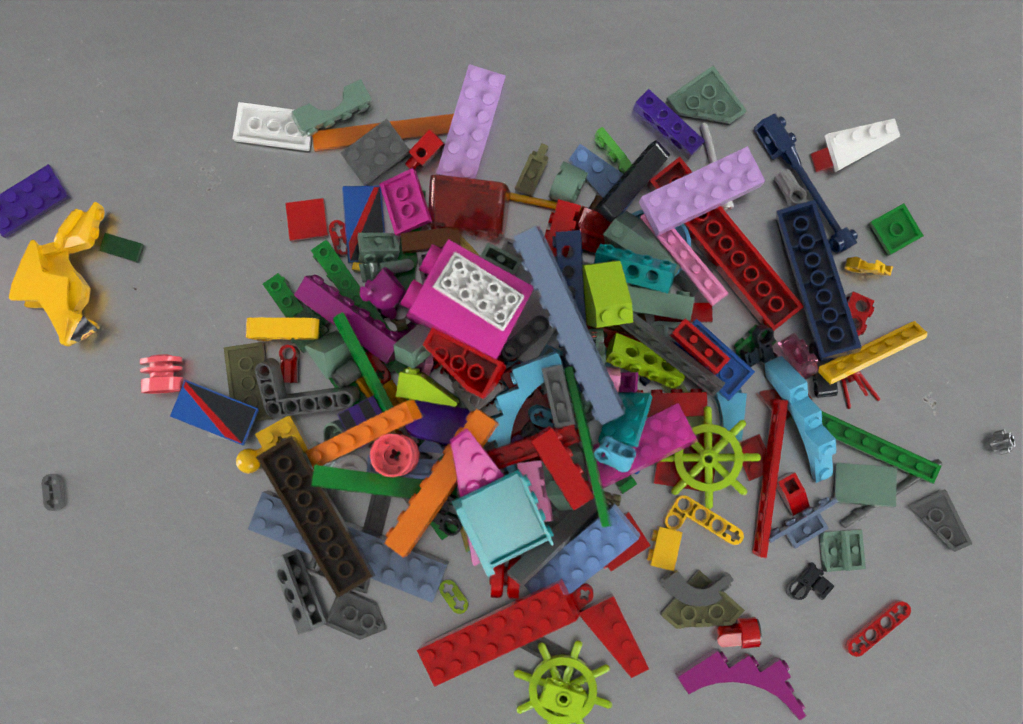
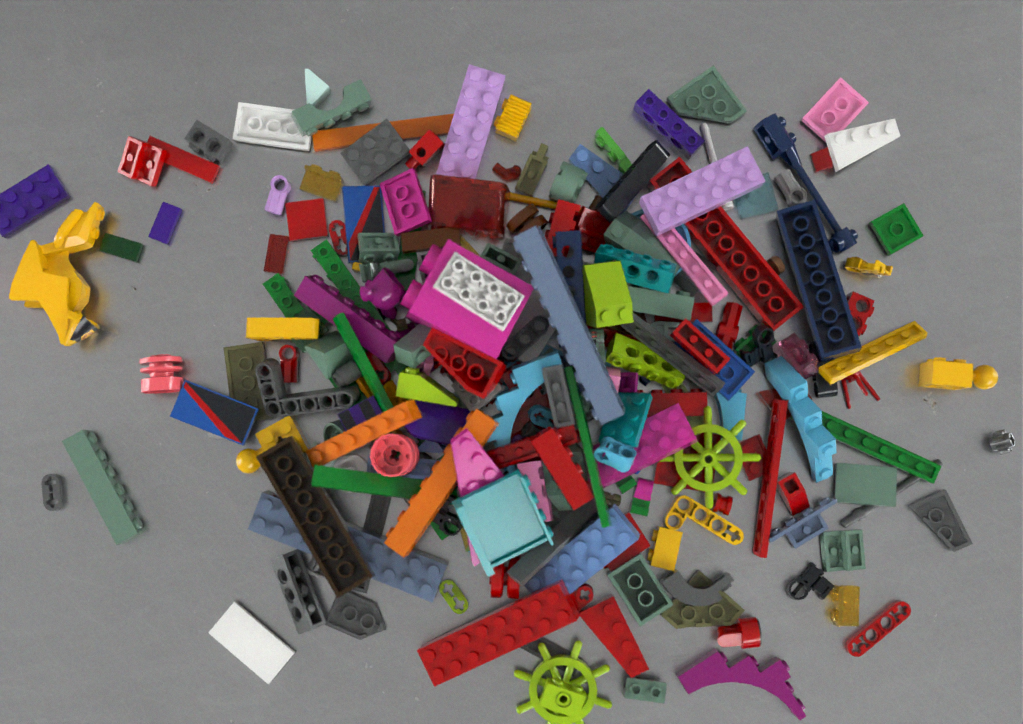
none -> sand green brick [62,430,143,545]
none -> red slope [118,136,167,187]
none -> red tile [147,136,220,184]
none -> dark purple tile [148,202,182,245]
none -> dark grey brick [184,120,234,163]
none -> white tile [208,601,295,684]
none -> lavender piece [264,175,291,215]
none -> clear red tile [264,234,290,275]
none -> clear yellow bracket [299,164,344,202]
none -> light aqua slope [305,69,331,108]
none -> clear red arm [492,163,521,180]
none -> yellow brick [493,94,532,142]
none -> reddish brown wheel [506,203,549,235]
none -> sand green brick [606,553,674,627]
none -> sand green bracket [622,677,667,704]
none -> leg [628,477,654,516]
none -> red wheel [712,493,733,516]
none -> red piece [715,302,743,350]
none -> clear light blue tile [735,172,778,219]
none -> medium nougat tile [767,256,785,275]
none -> bright pink plate [801,77,869,142]
none -> clear yellow bracket [830,585,860,627]
none -> yellow brick [918,357,998,390]

